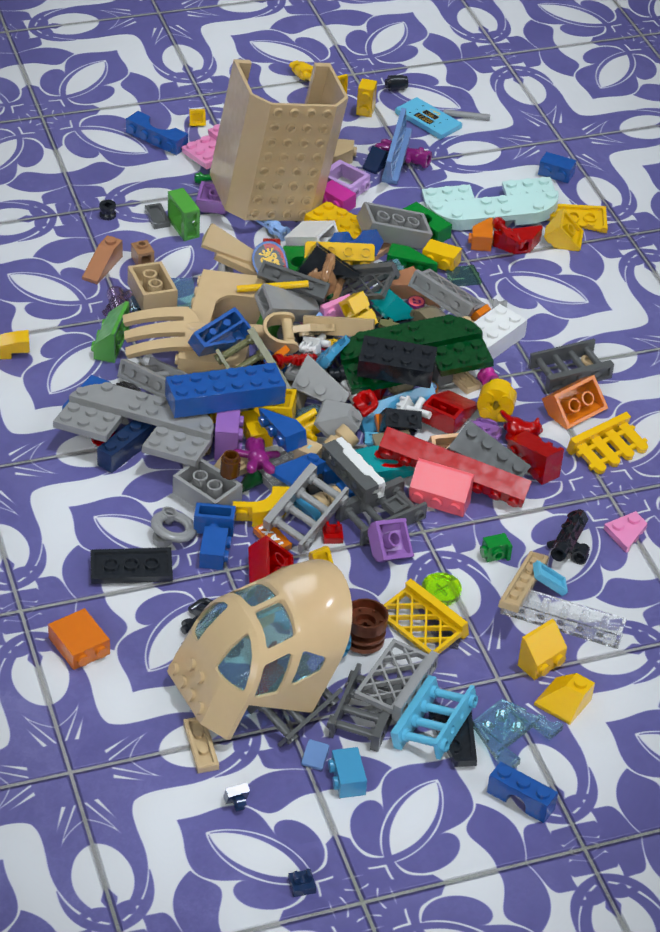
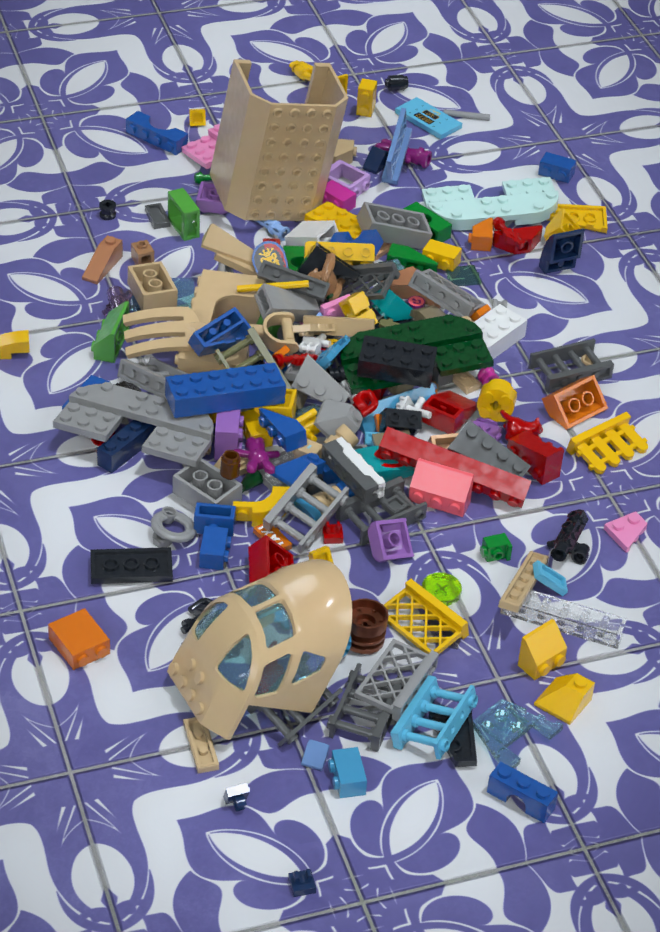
none -> dark blue slope [539,229,585,274]

